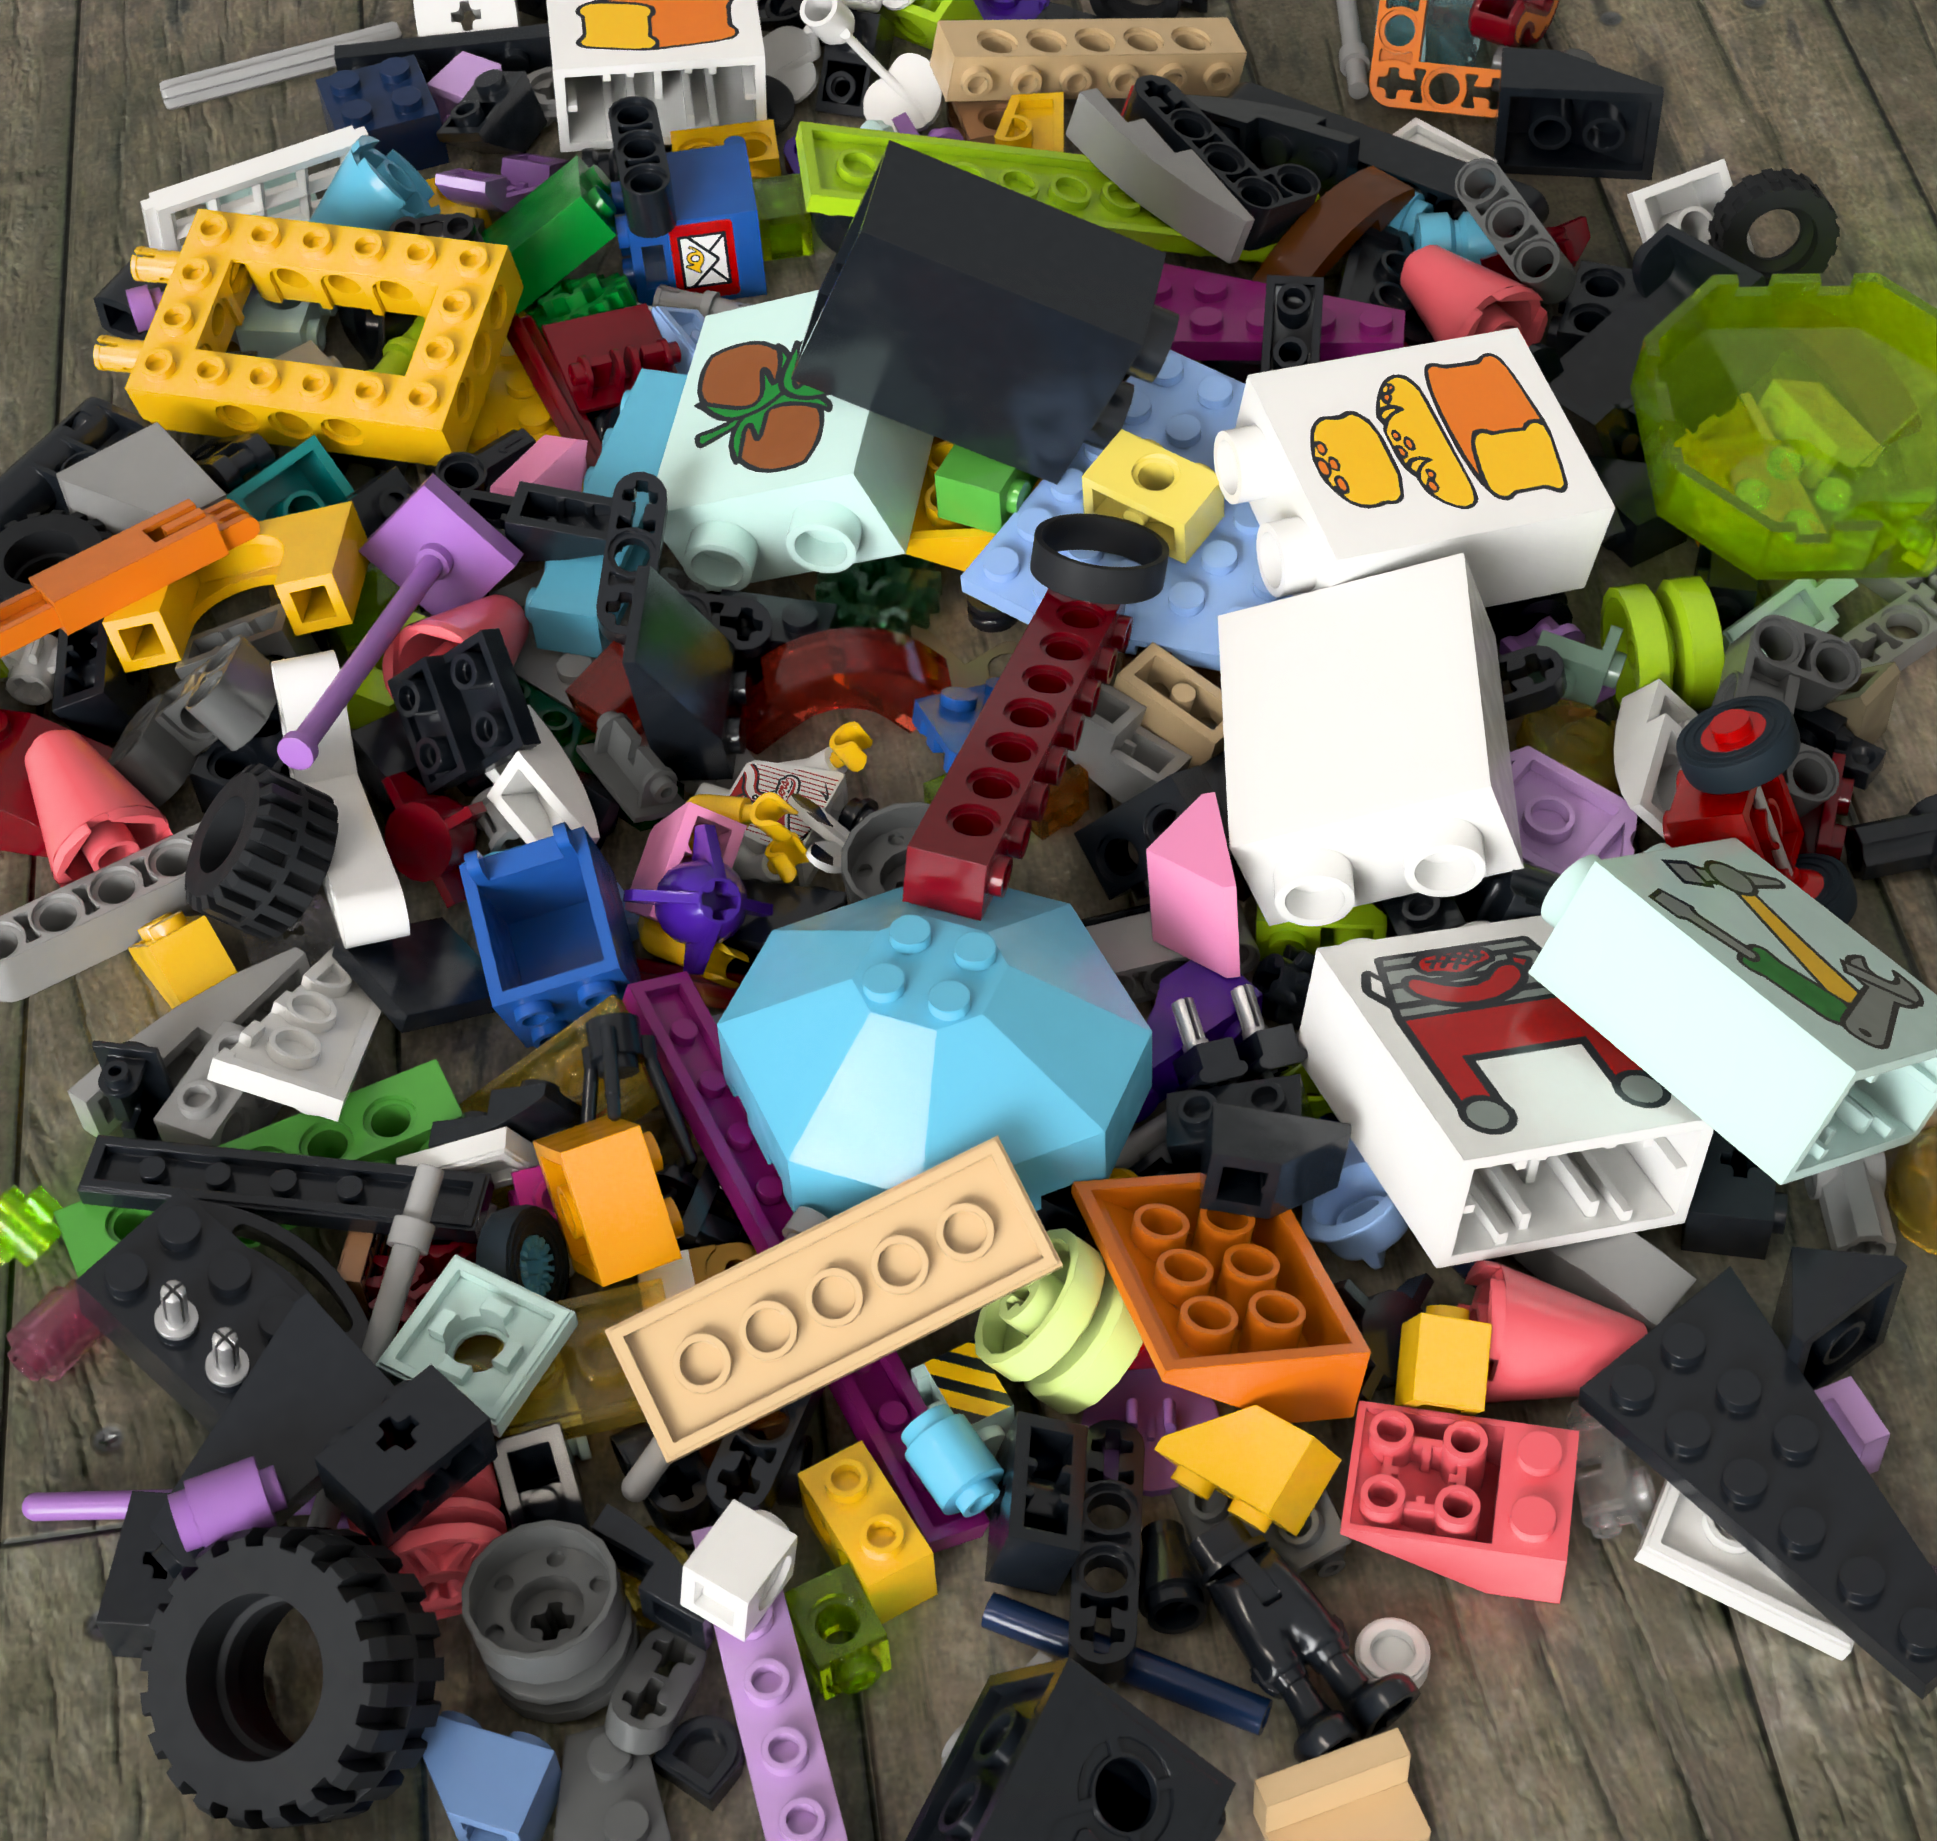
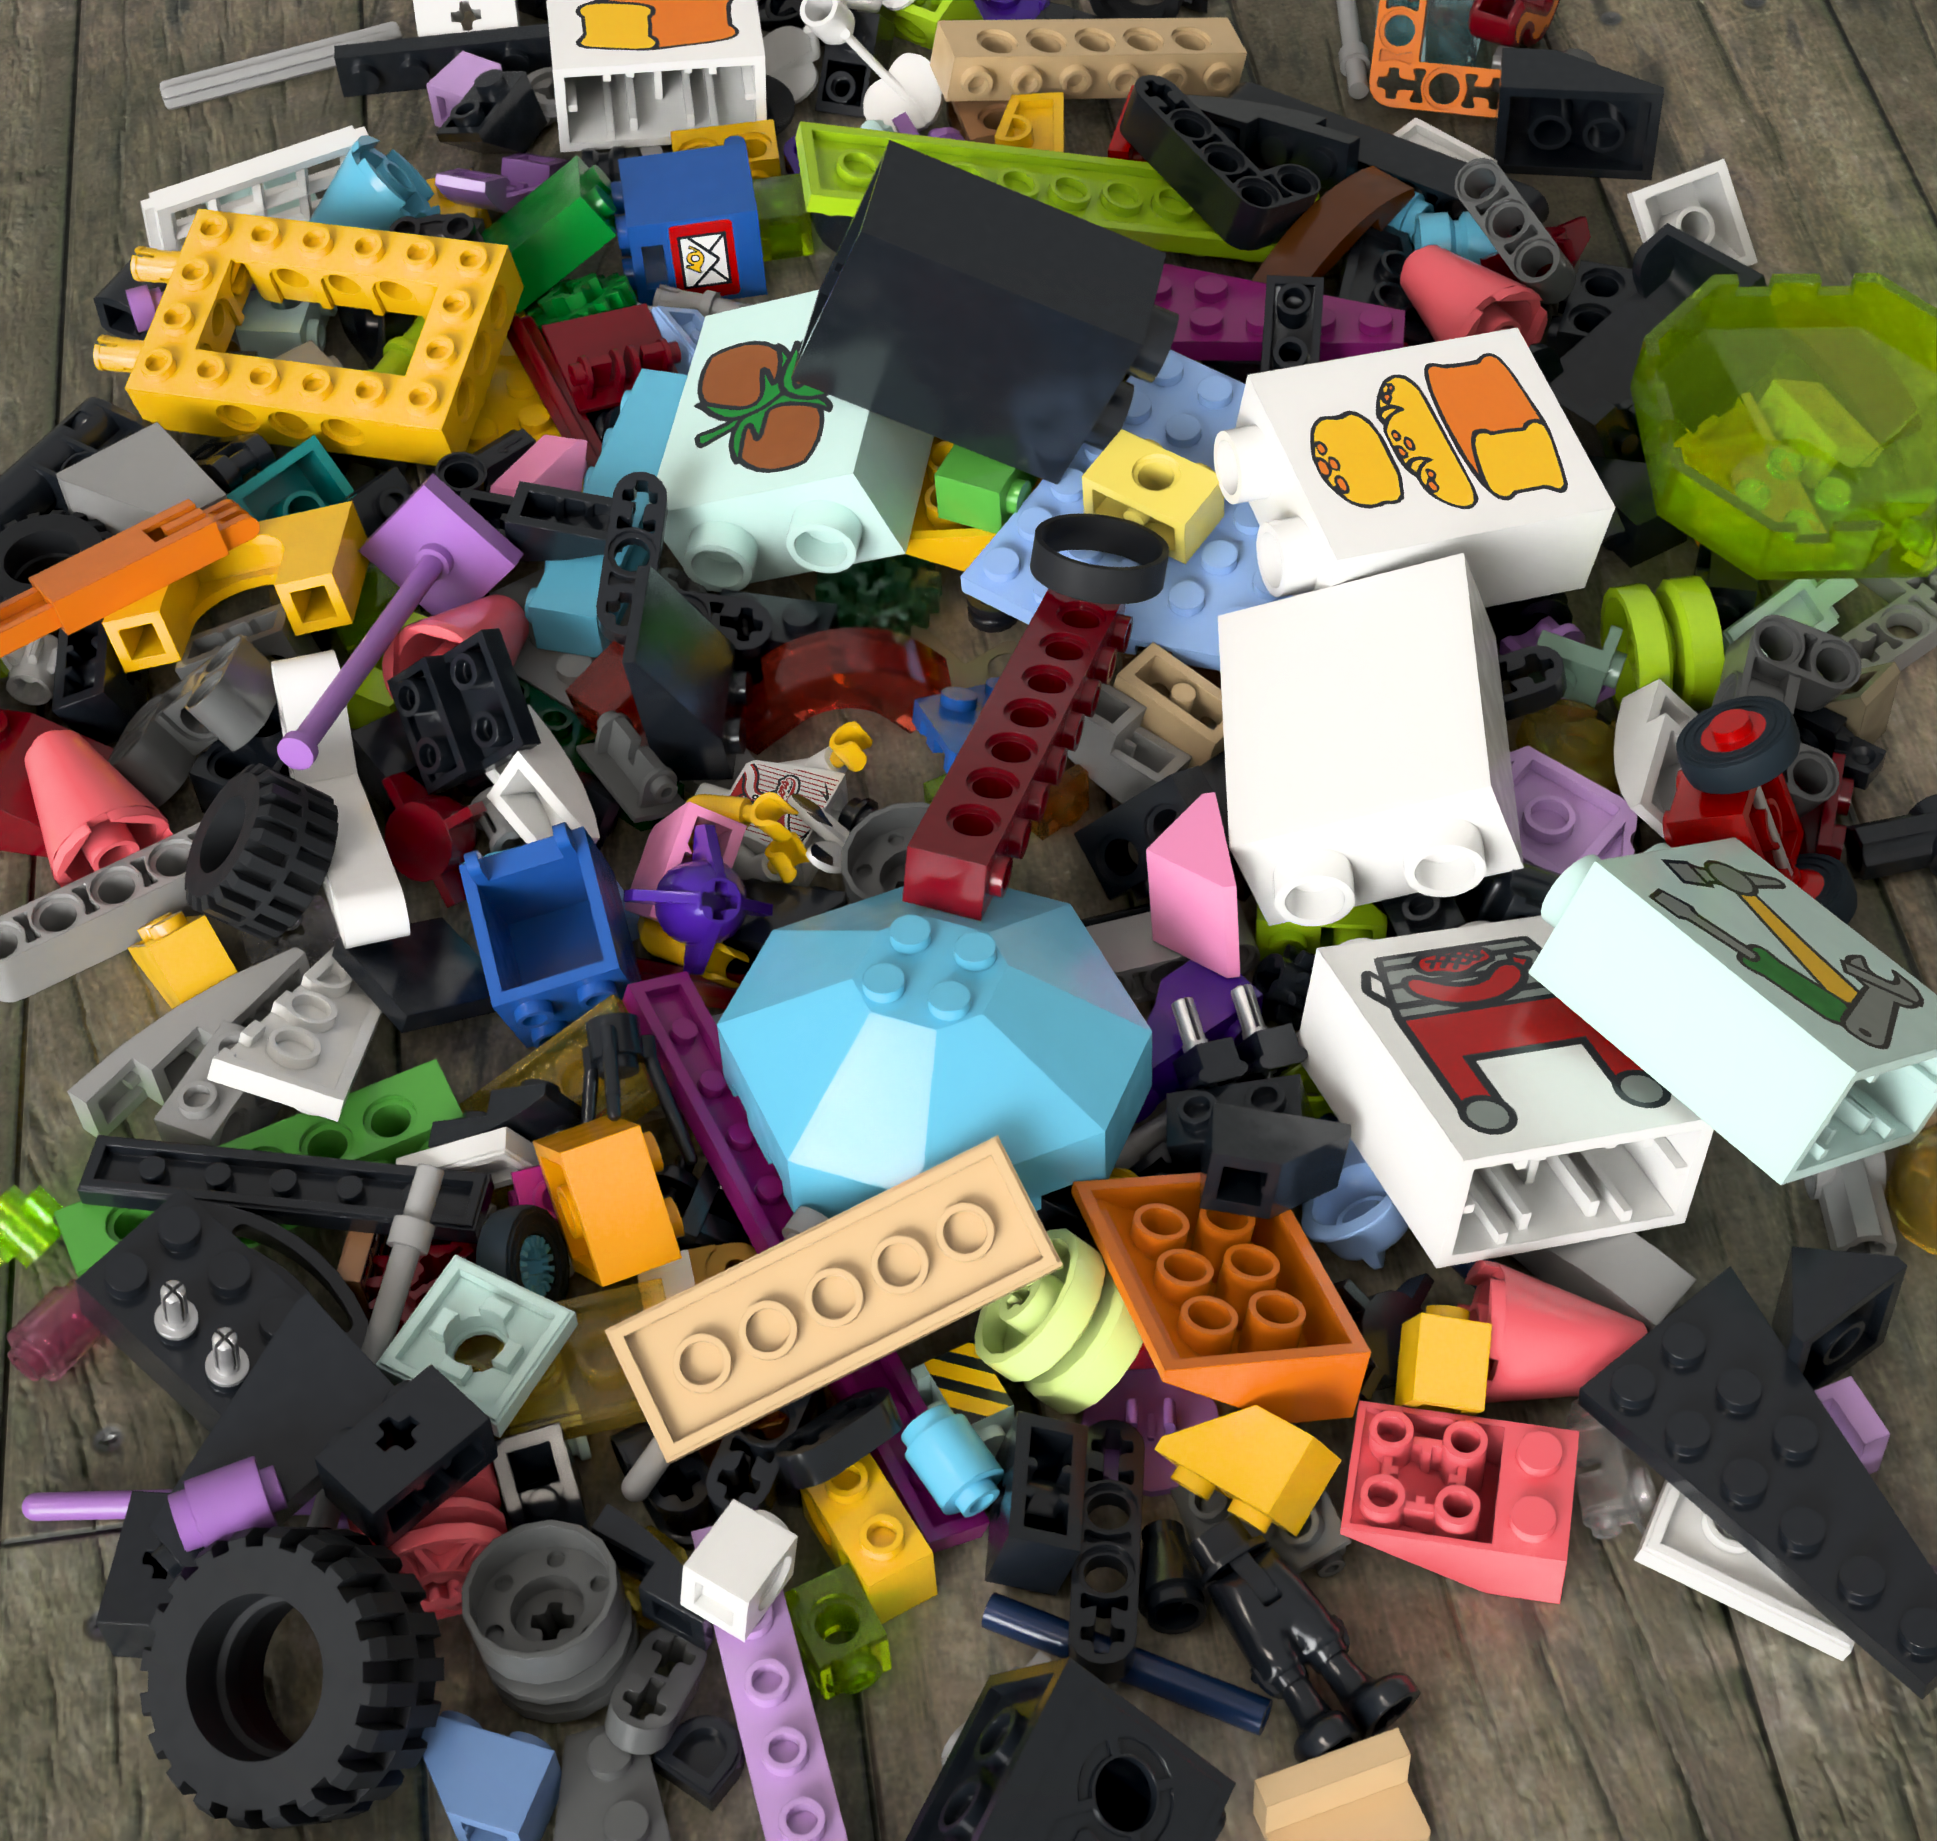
black hinge [92,1040,174,1141] -> none
dark blue brick [315,54,450,171] -> none
black beam [608,96,677,238] -> none
light grey slope [1065,88,1255,264] -> none
white tile [1354,1617,1431,1689] -> none
black brick [1681,1130,1788,1260] -> none
black tyre [1708,168,1840,298] -> none
none -> black beam [774,1387,903,1489]

